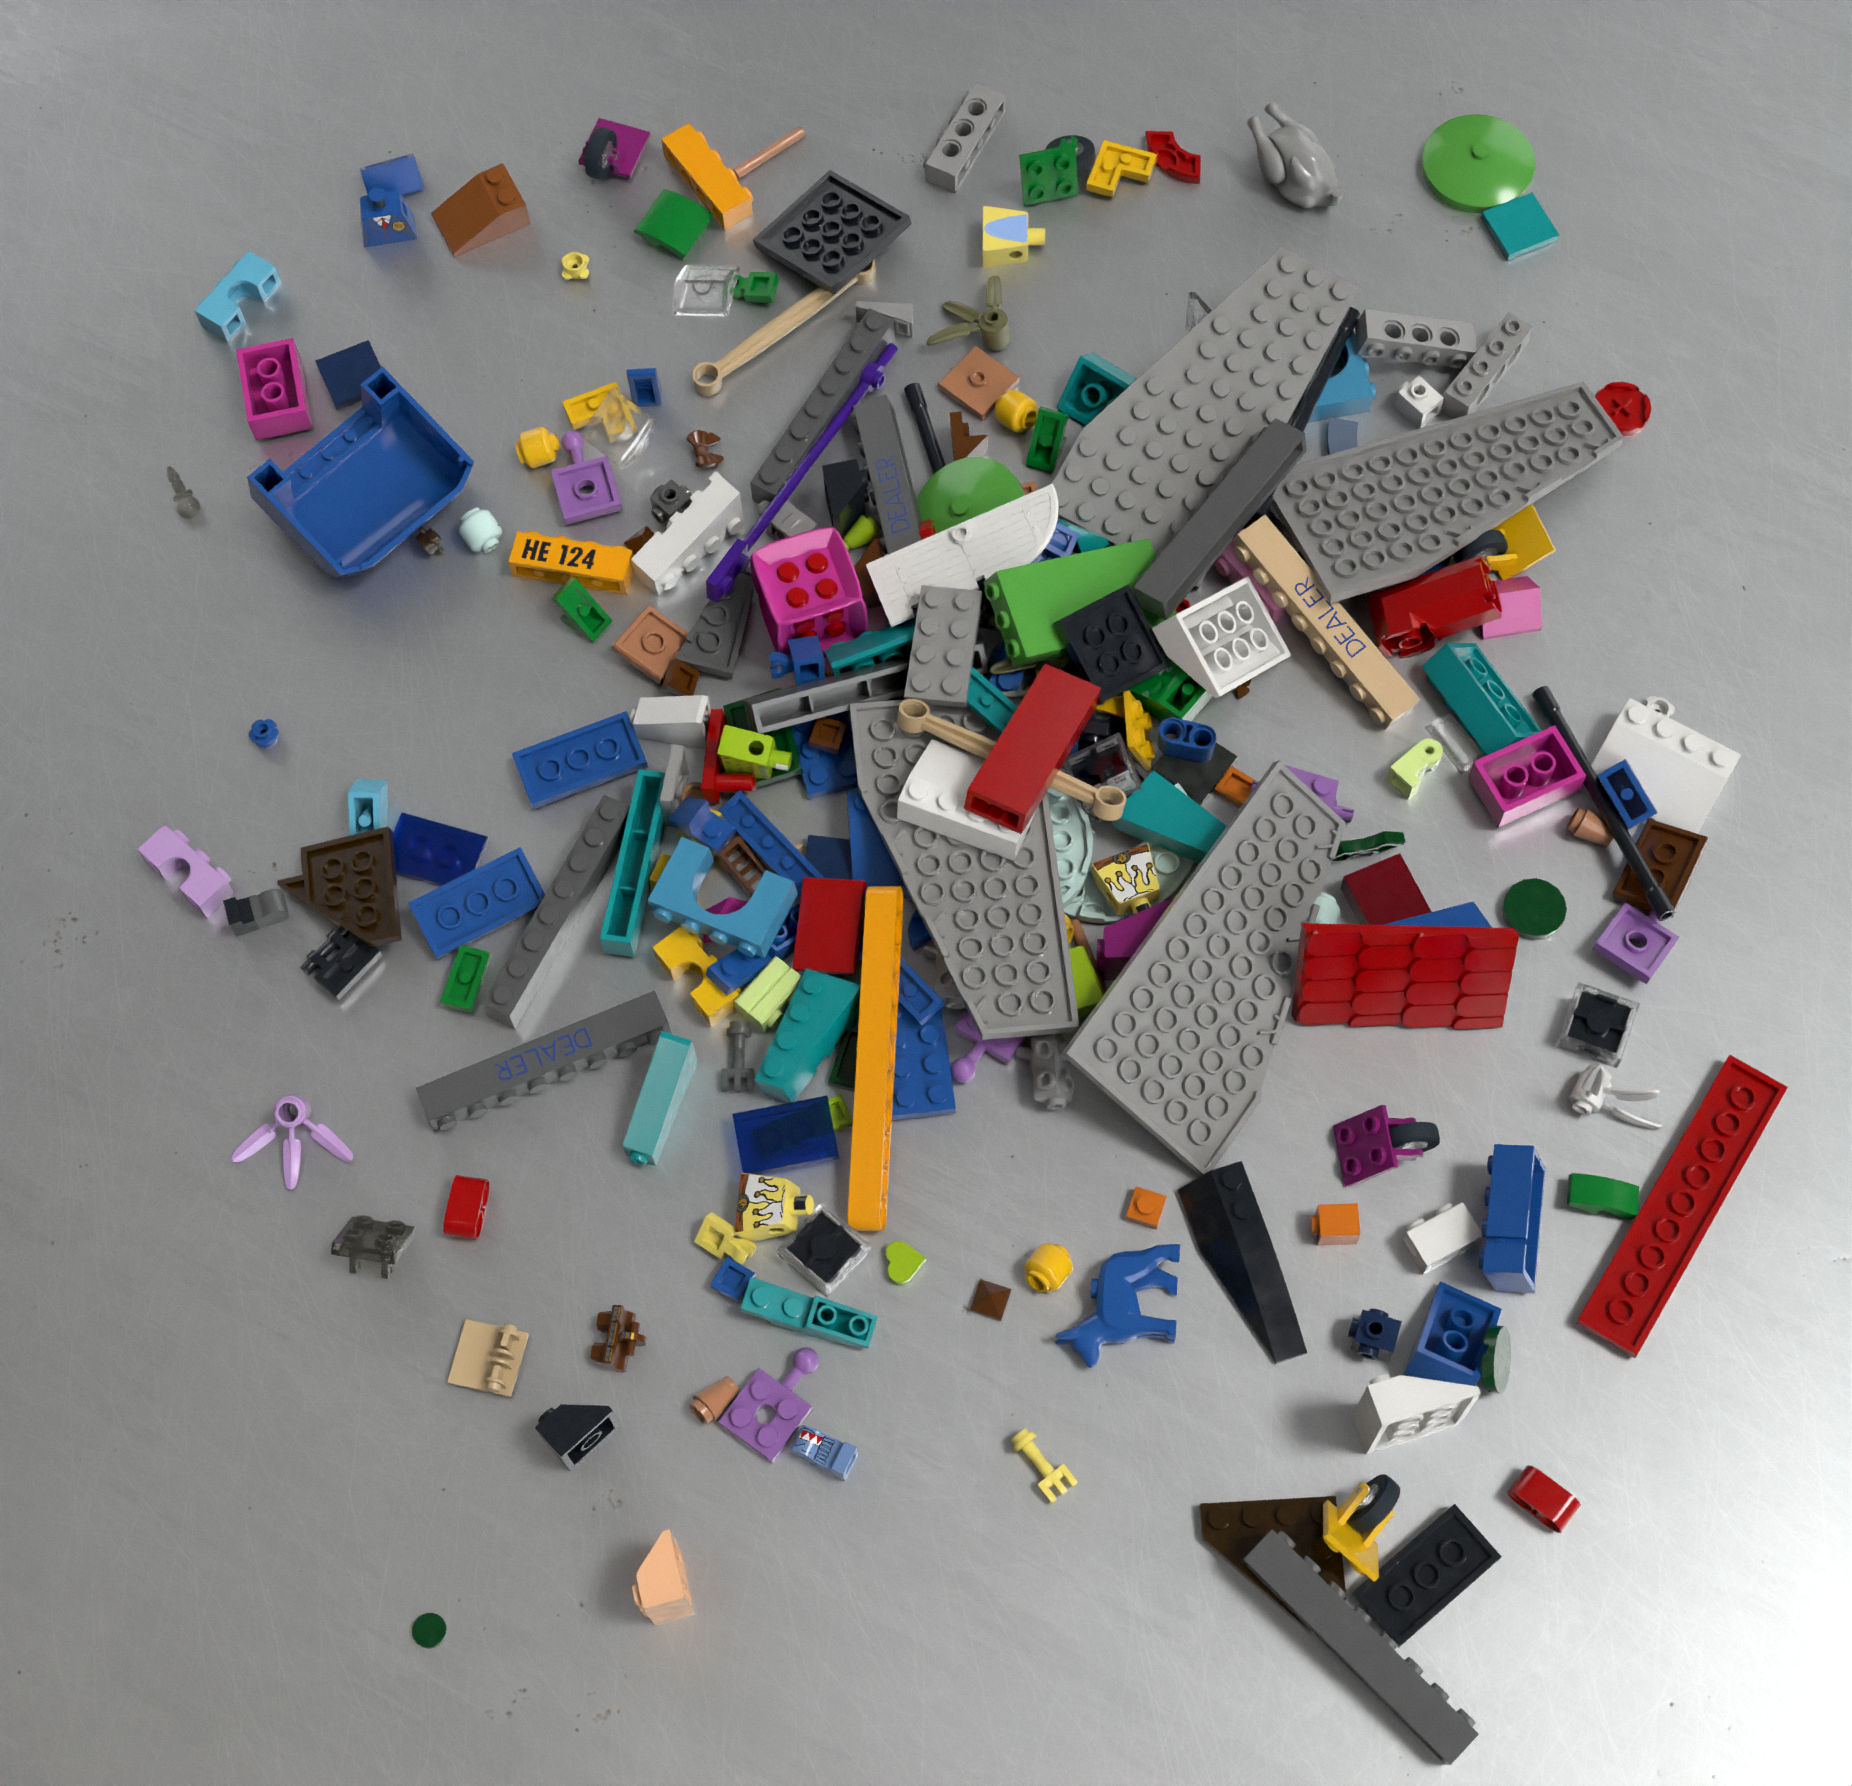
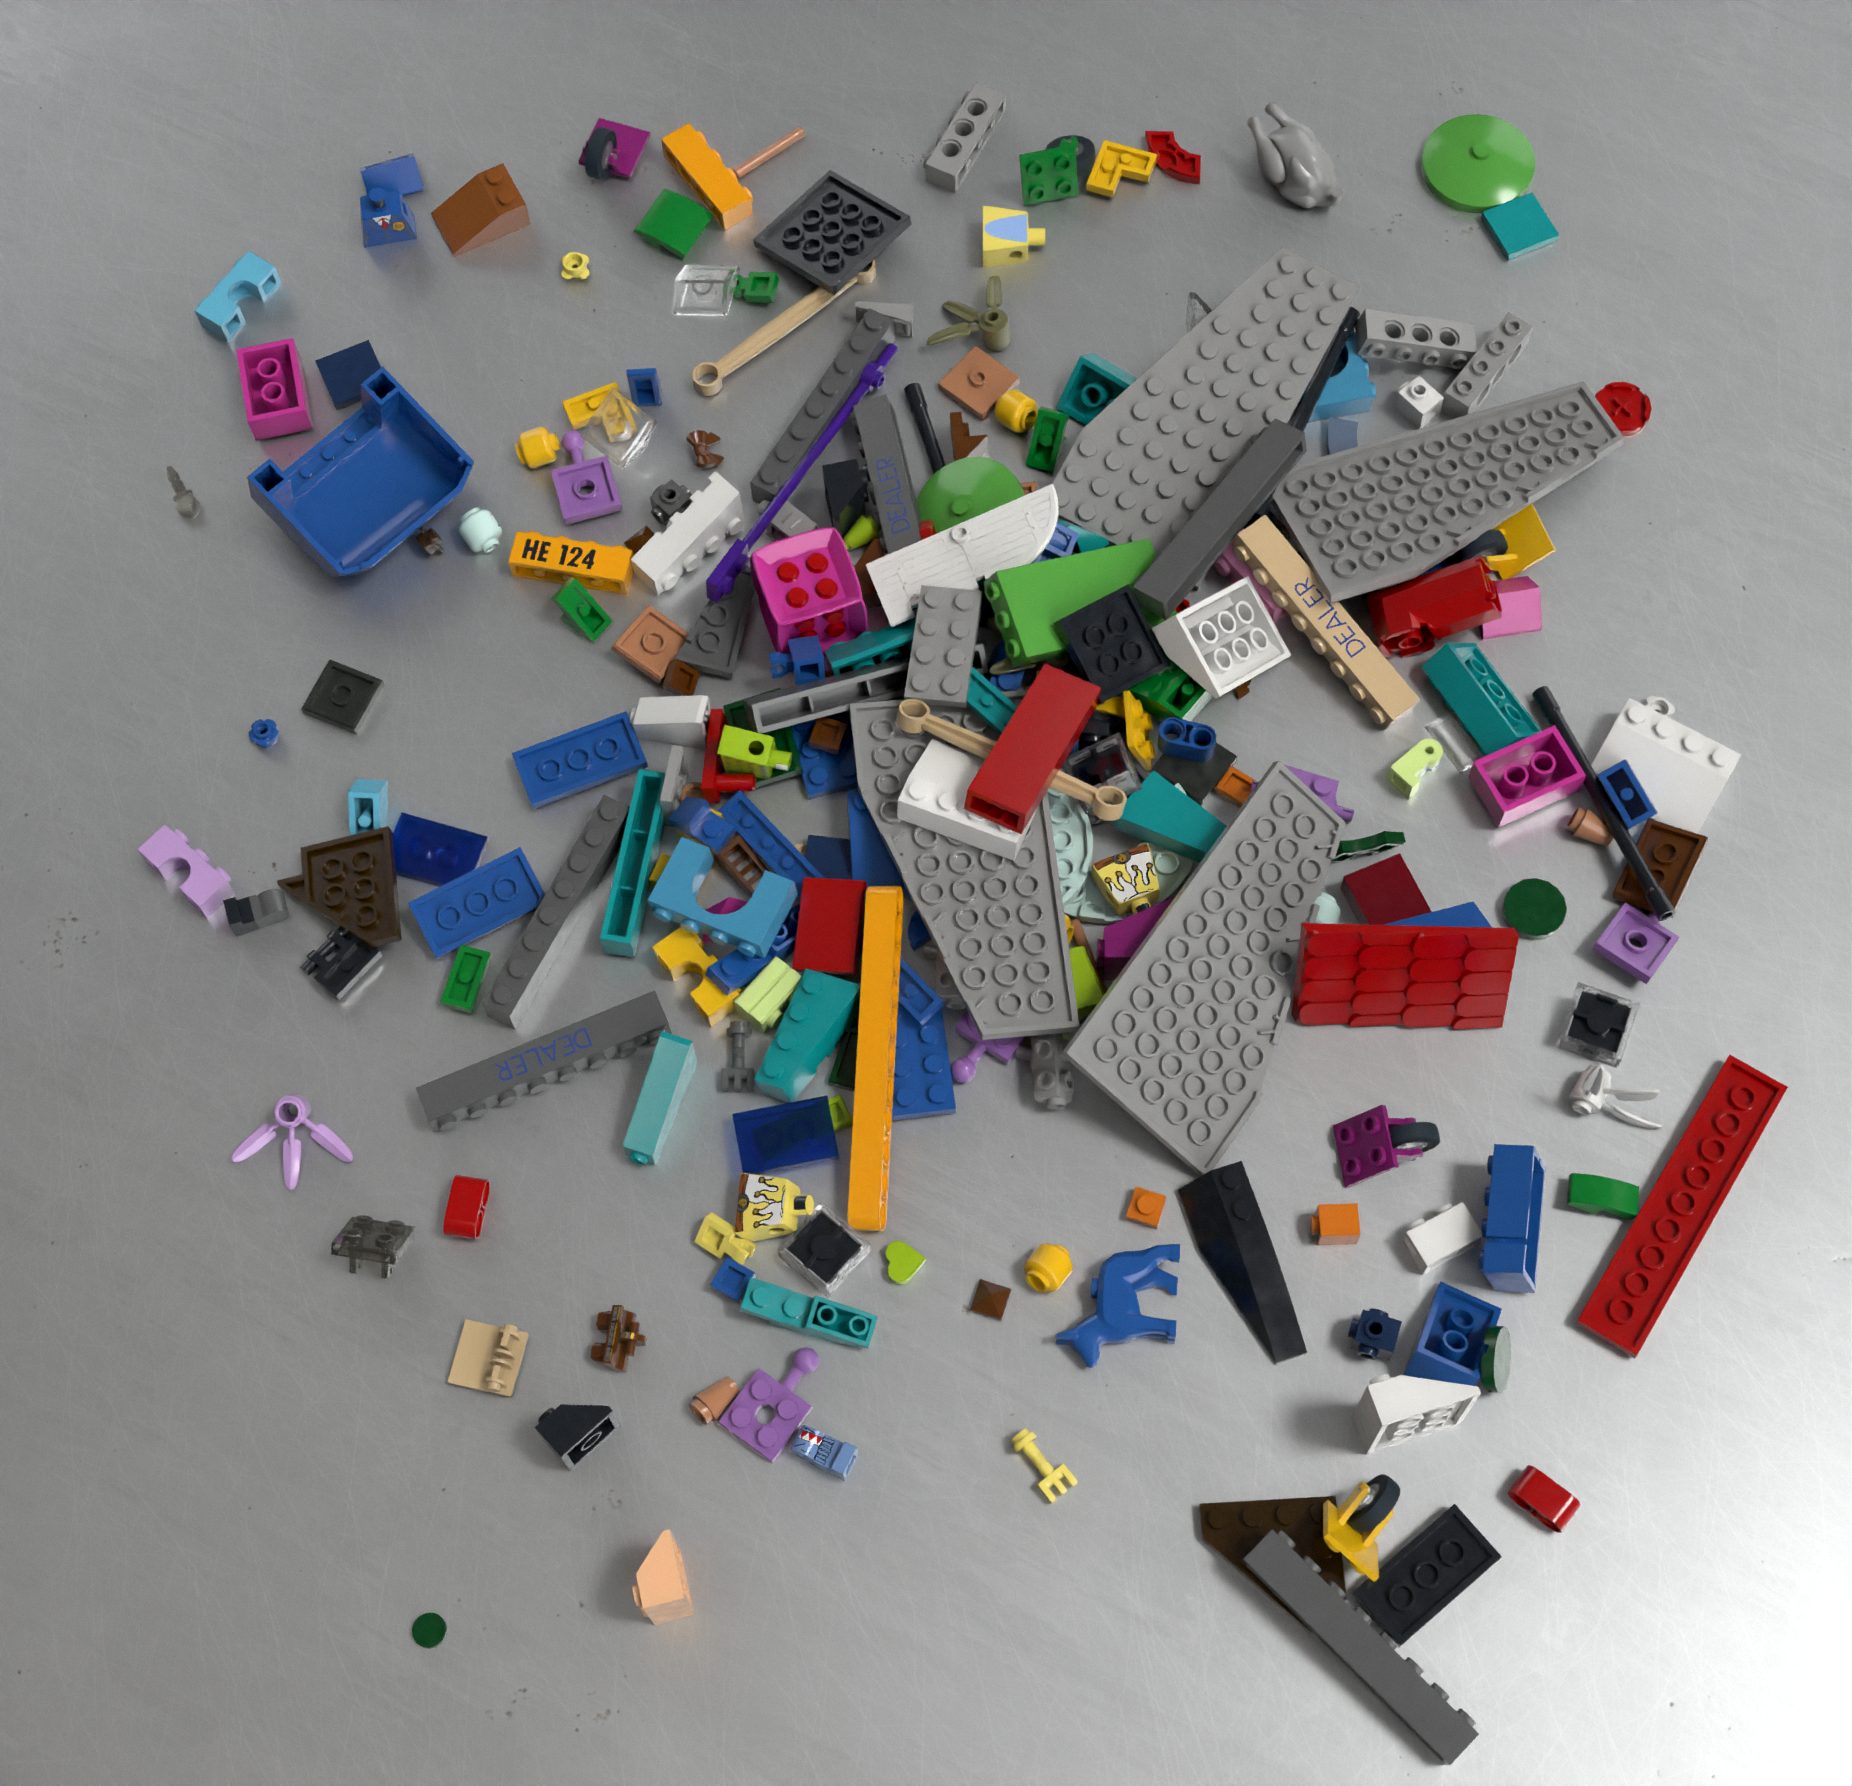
none -> pearl dark grey tile [301,659,384,734]

